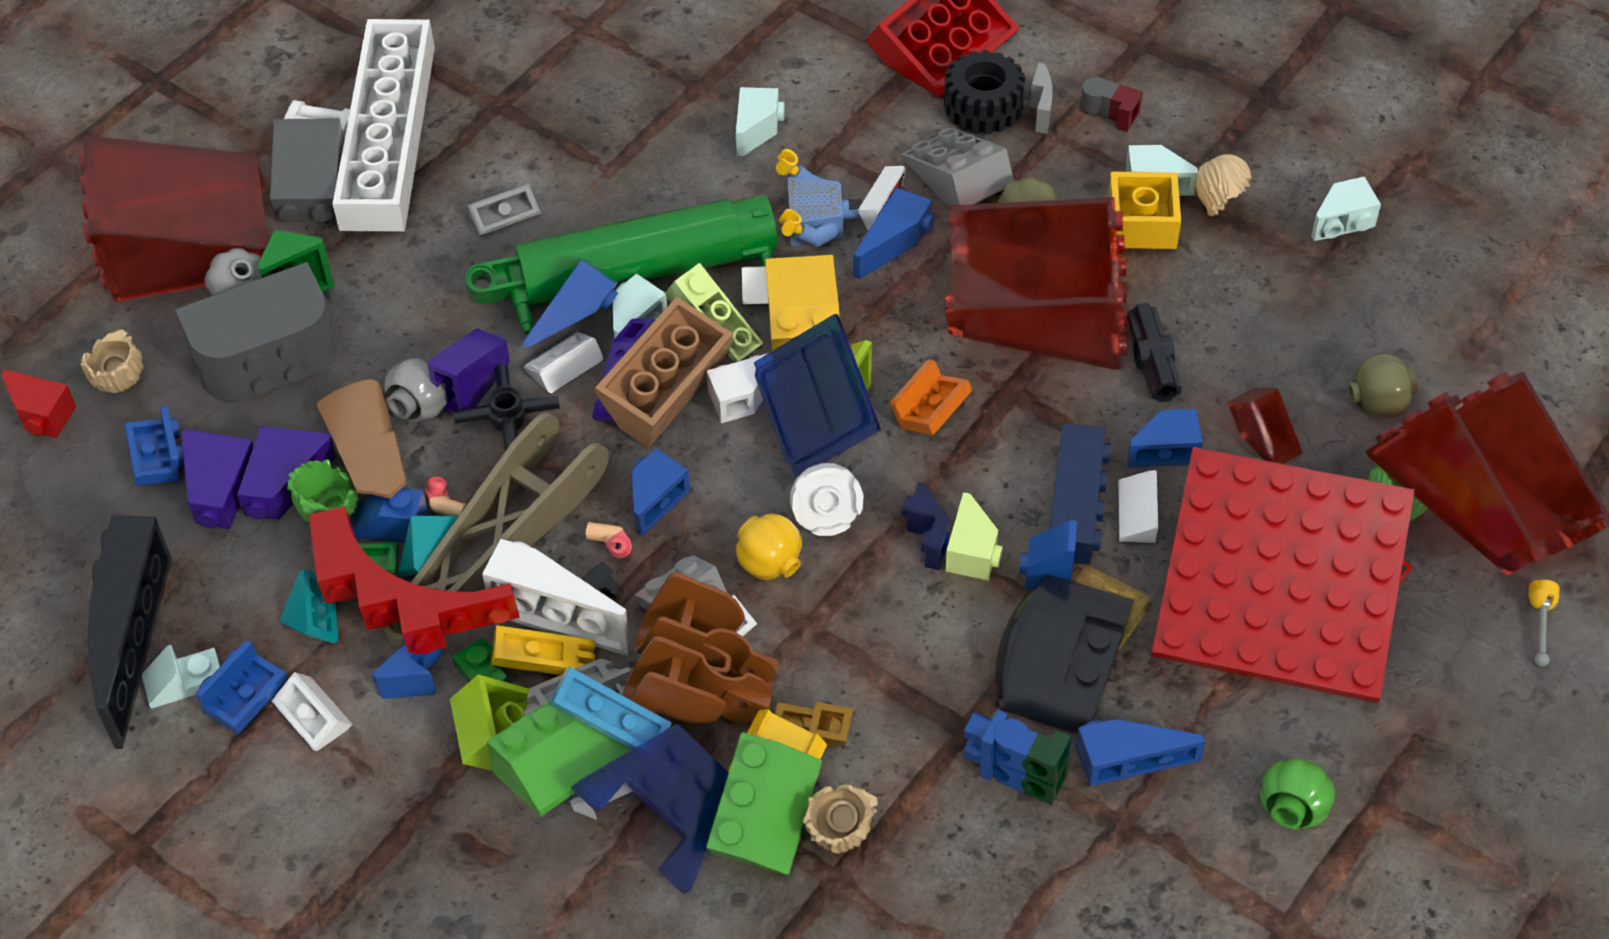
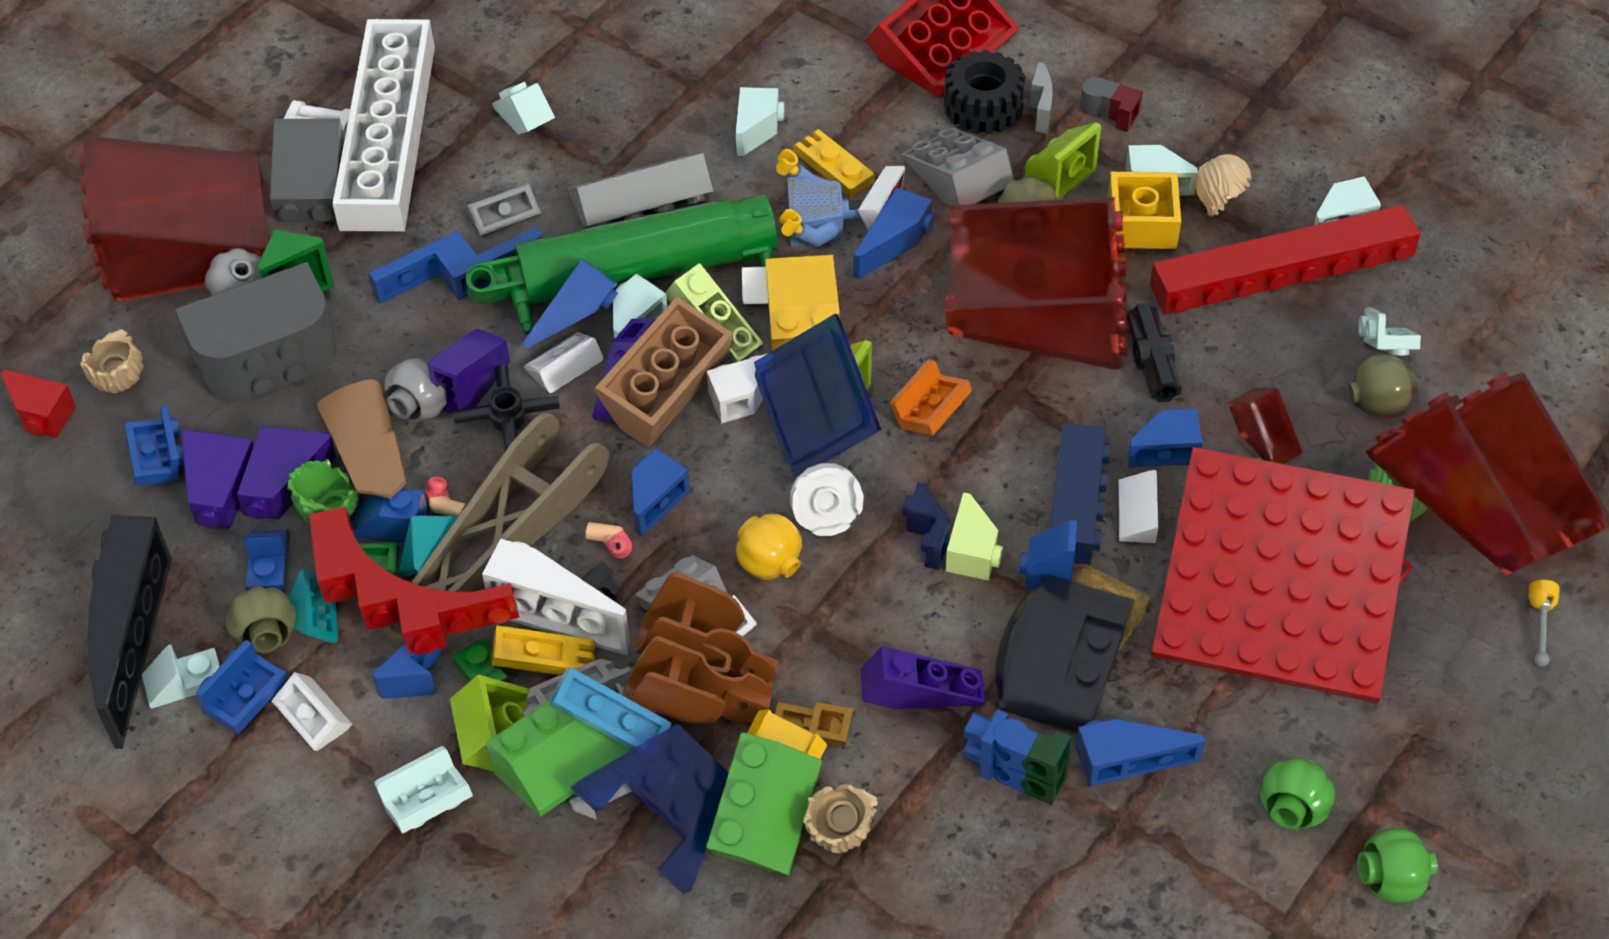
none -> olive plant [225,586,297,653]
none -> blue slope [243,529,290,593]
none -> blue bracket [369,228,543,303]
none -> light aqua bracket [374,746,473,834]
none -> light aqua slope [492,81,555,135]
none -> light grey slope [568,153,713,227]
none -> yellow hinge [792,129,875,198]
none -> dark purple slope [860,646,985,709]
none -> lime slope [1024,122,1101,201]
none -> red brick [1150,205,1421,315]
none -> bright green plant [1357,828,1438,904]
none -> light aqua bracket [1358,308,1421,356]

